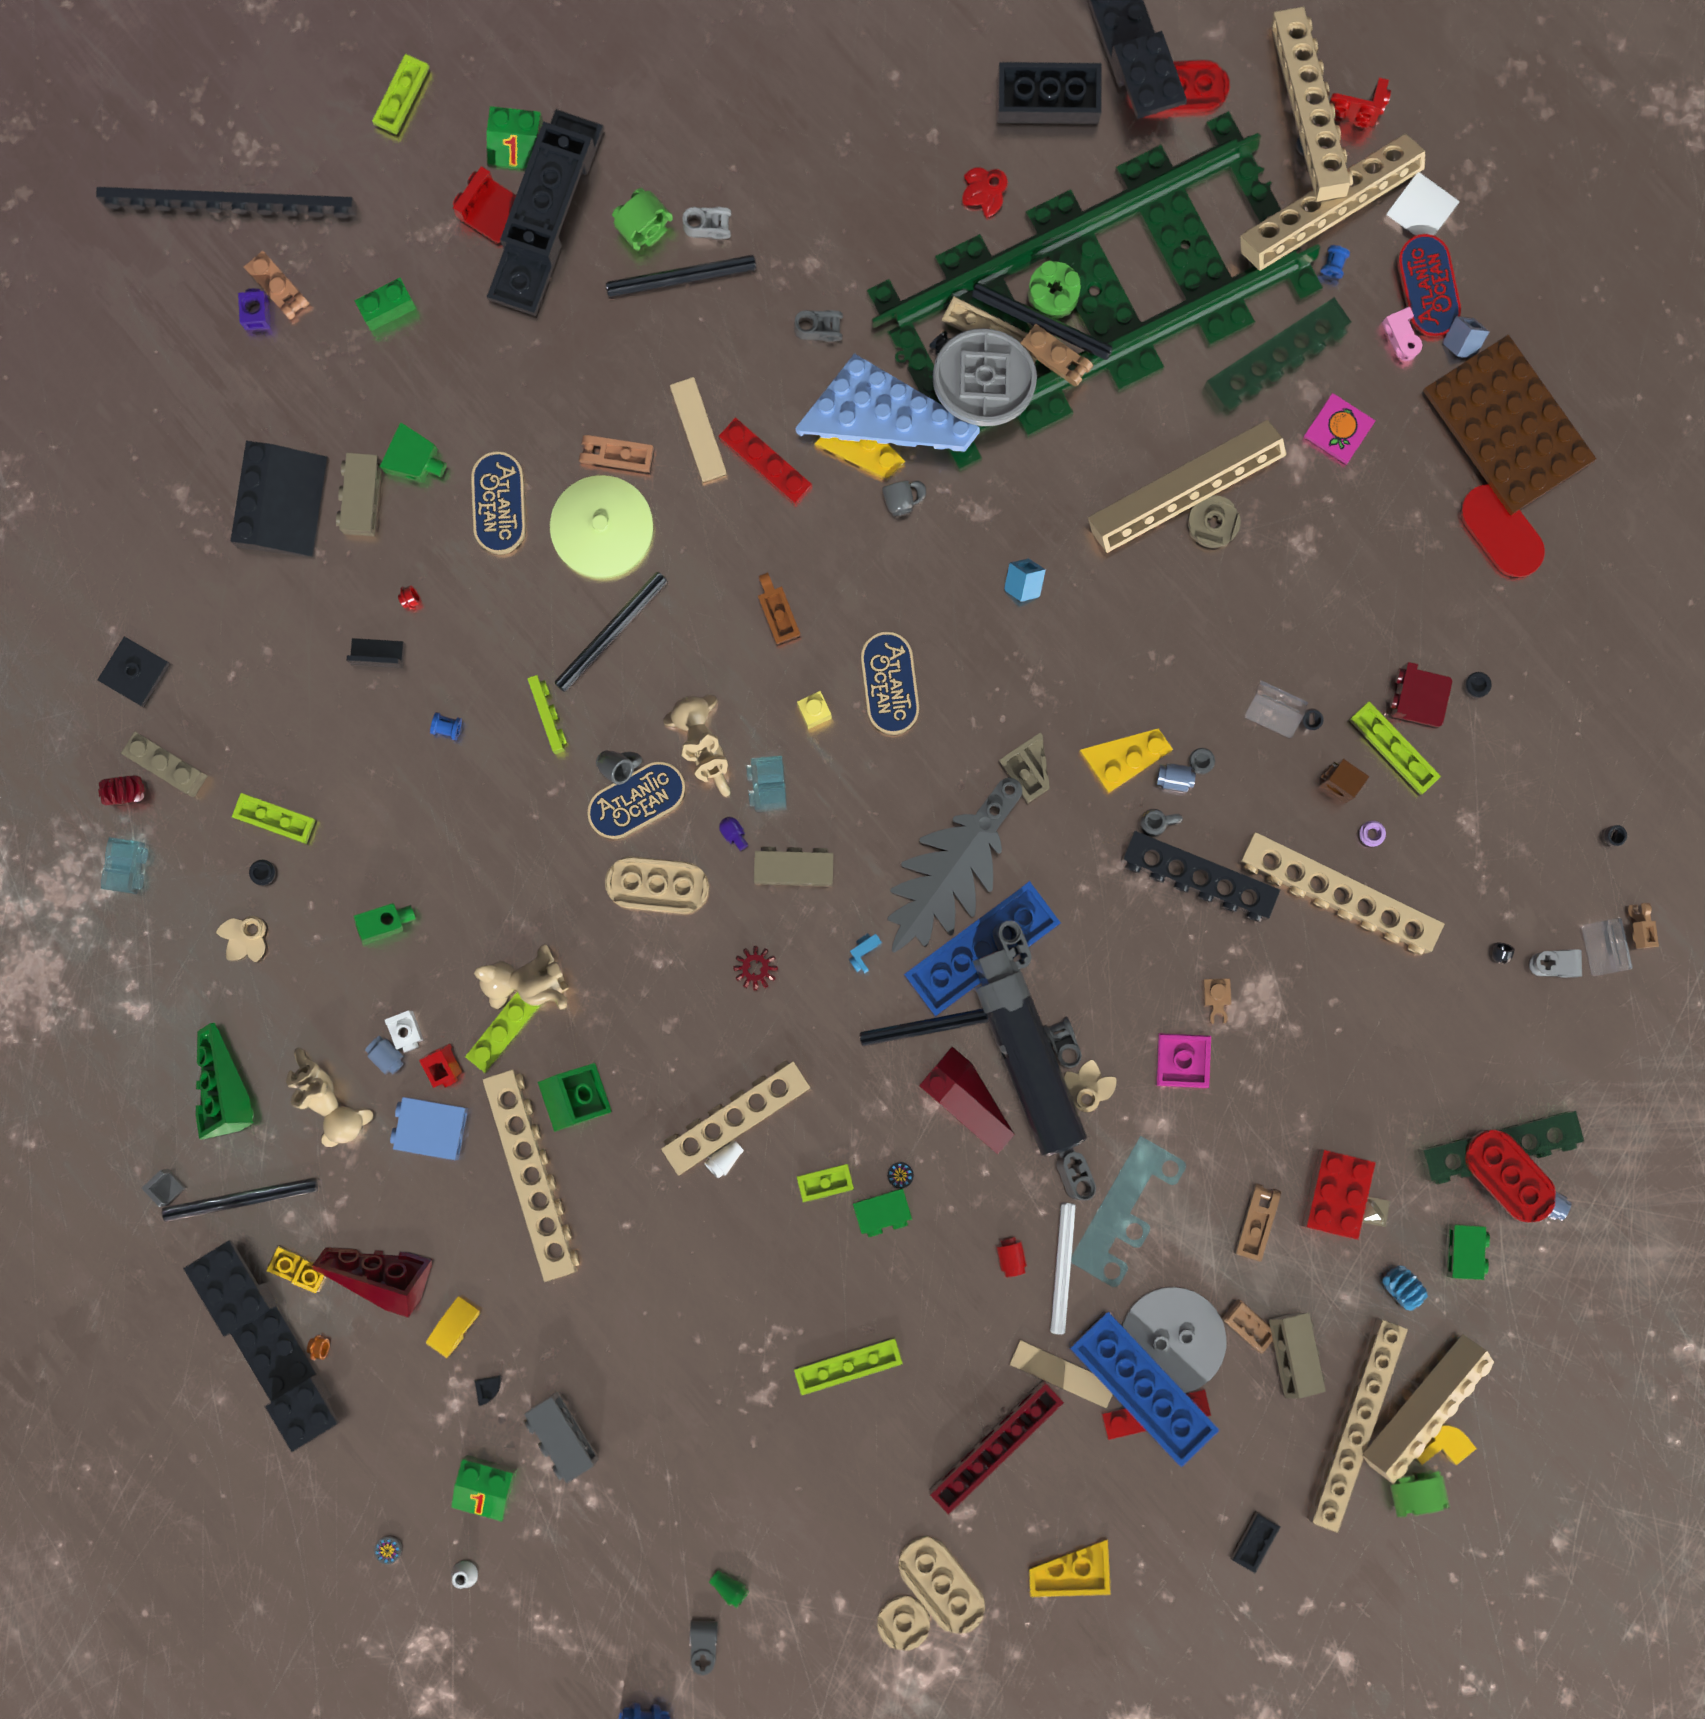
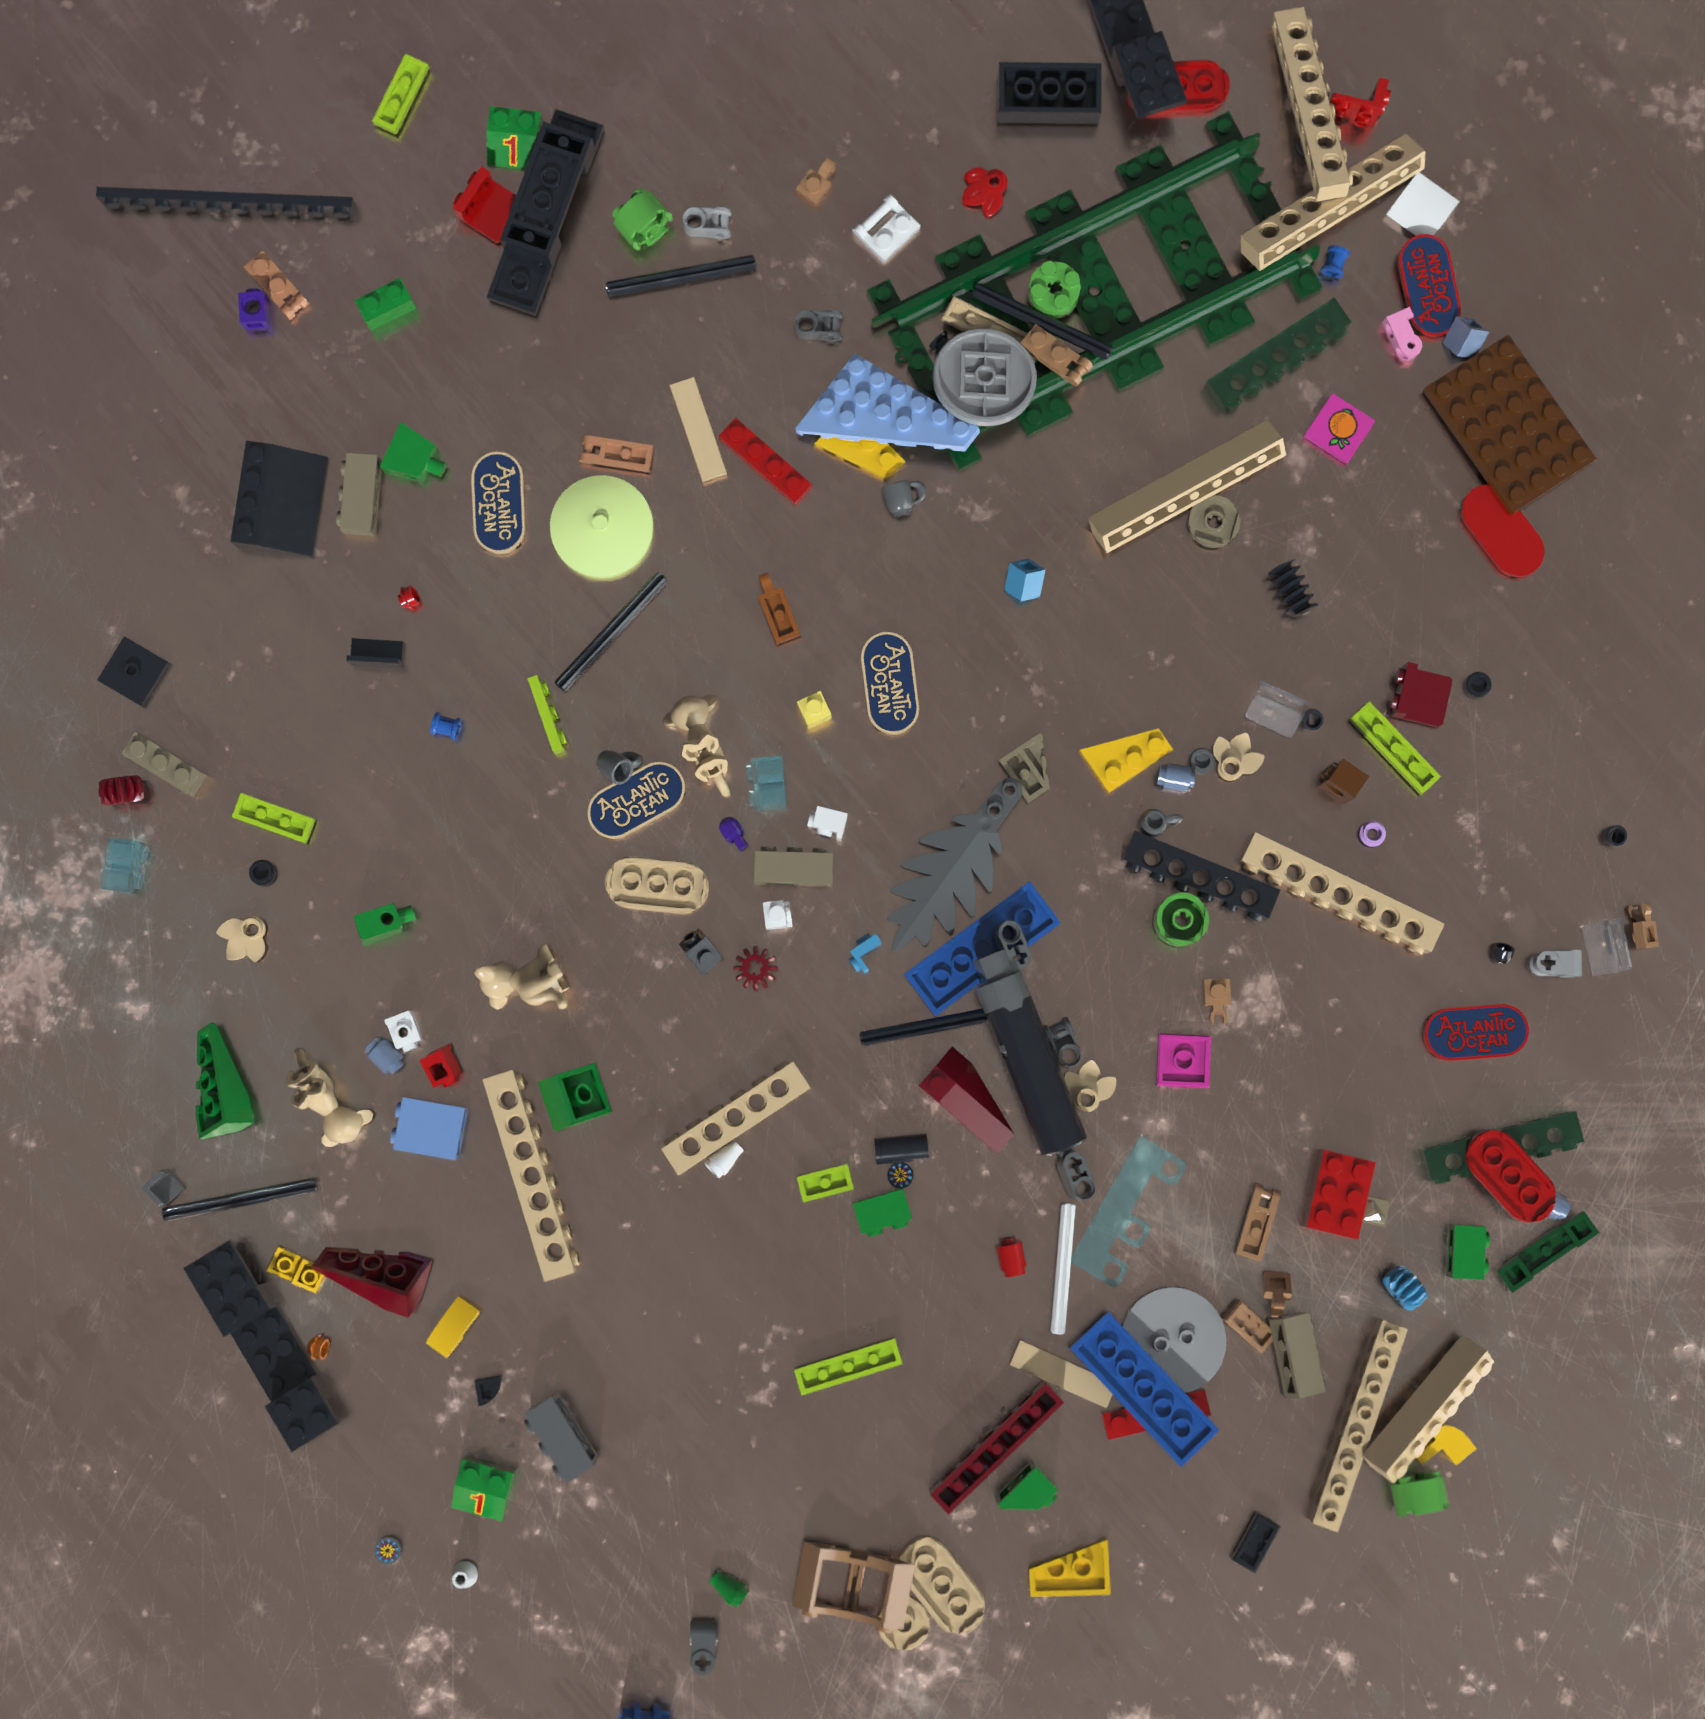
lime plate [465,991,542,1073] -> none
none -> black bracket [679,928,724,975]
none -> white brick [763,900,793,930]
none -> medium nougat window [792,1542,915,1633]
none -> medium nougat plate [796,157,836,206]
none -> white brick [807,806,848,841]
none -> white plate [852,194,920,263]
none -> black pin [874,1134,929,1165]
none -> green slope [995,1460,1059,1510]
none -> bright green brick [1153,893,1209,947]
none -> tan plate [1213,733,1265,781]
none -> medium nougat plate [1263,1271,1292,1318]
none -> black piece [1268,559,1318,617]
none -> tile [1423,1004,1529,1061]
none -> dark green slope [1496,1211,1600,1293]

